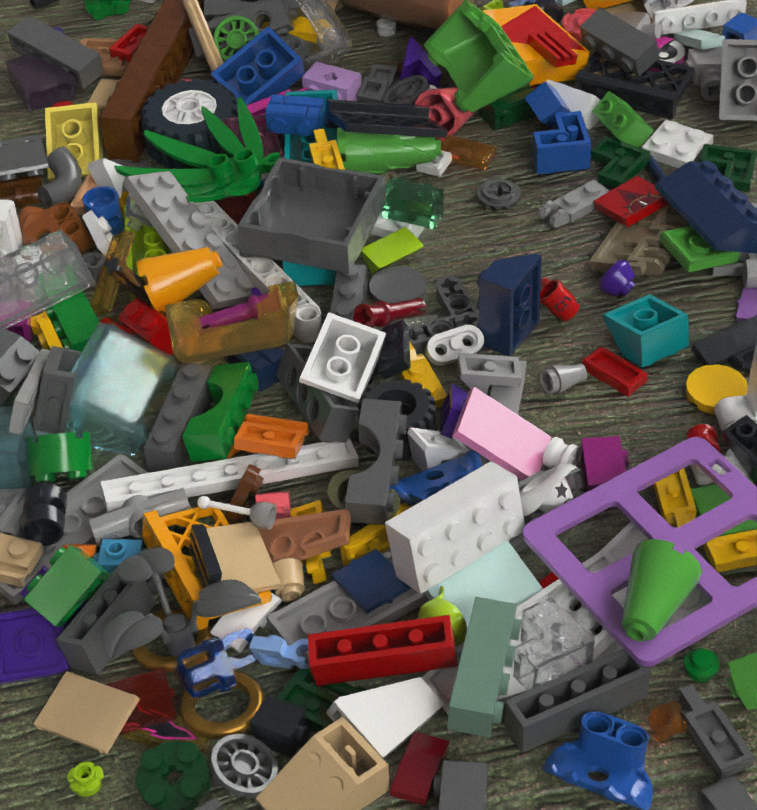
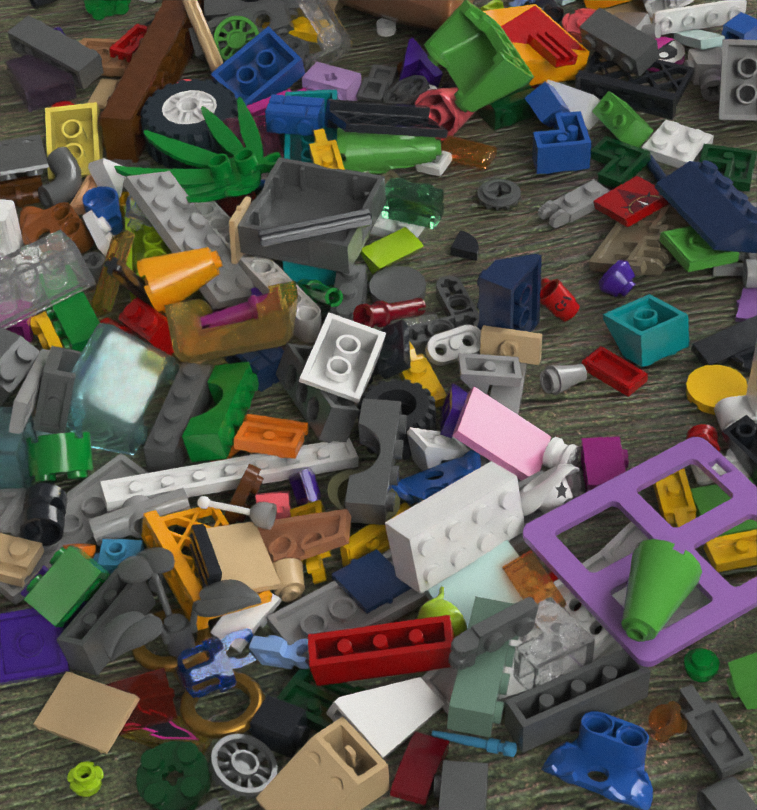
none -> tan piece [229,196,251,264]
none -> axle [257,208,372,247]
none -> dark purple slope [289,469,321,506]
none -> green pin [297,279,343,307]
none -> dark azure piece [431,730,517,757]
none -> dark grey hinge [448,597,539,671]
none -> black tile [451,230,479,261]
none -> tan plate [480,325,542,365]
none -> clear orange plate [502,550,567,623]

